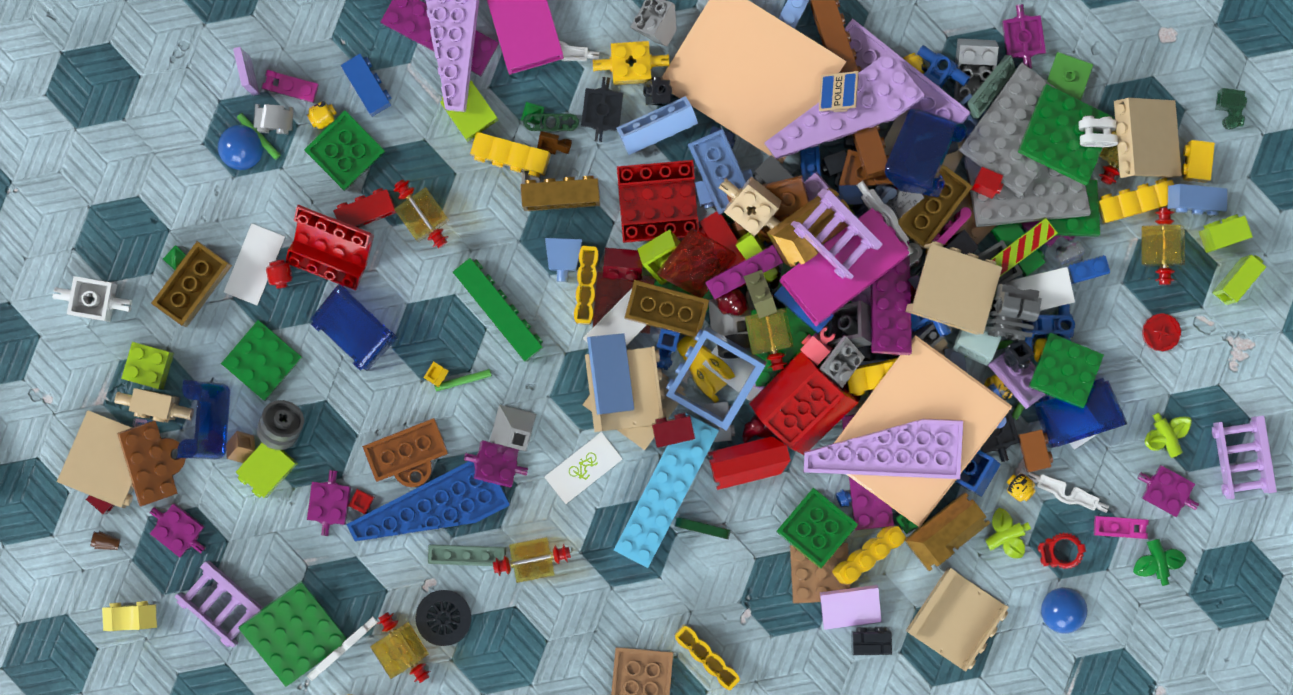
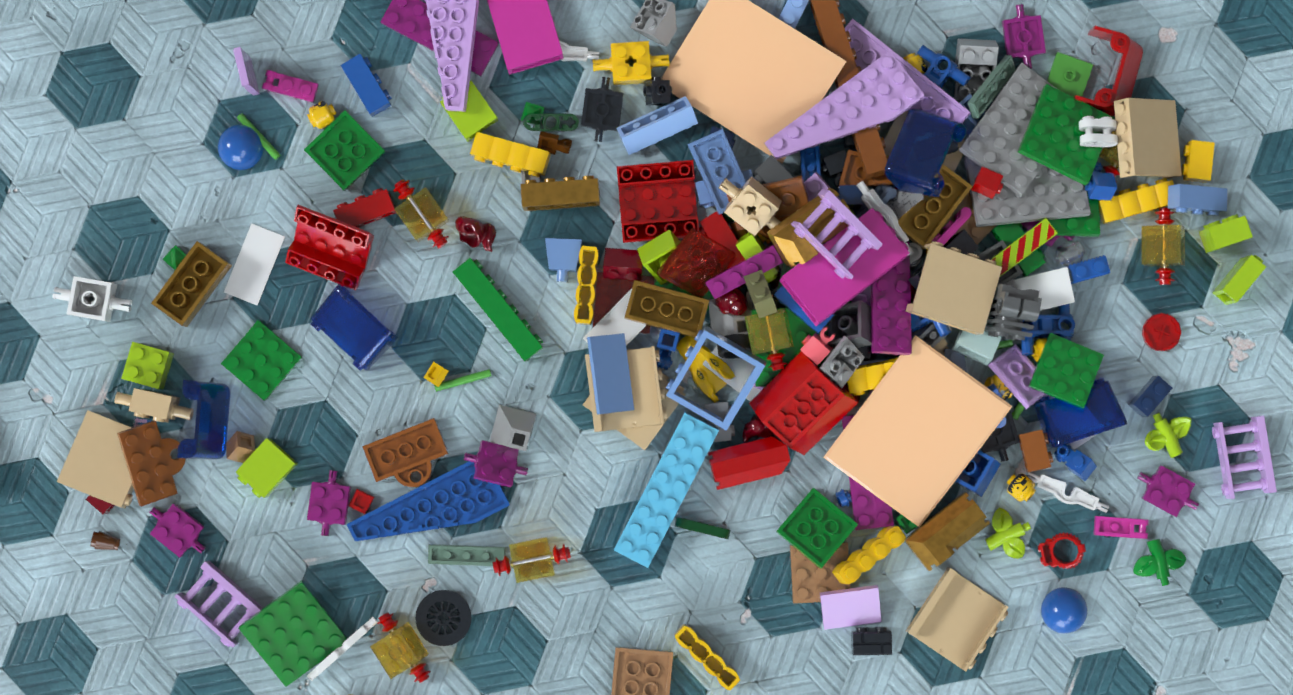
light yellow brick [102,601,157,631] -> none
light grey brick [254,104,294,135] -> none
dark grey wheel [257,400,304,450] -> none
red head [266,259,293,289] -> none
white sticker [545,432,622,504] -> none
dark red brick [652,412,695,448] -> none
lavender wing [804,418,963,479] -> none
piece [819,71,859,112] -> none
black brick [1003,340,1034,372] -> none
clear green brick [1215,88,1247,130] -> none
none -> dark red hair [455,216,496,252]
none -> blue brick [1053,443,1097,481]
none -> red windscreen [1074,25,1143,117]
none -> blue brick [1084,161,1117,200]
none -> dark blue brick [1128,375,1173,417]

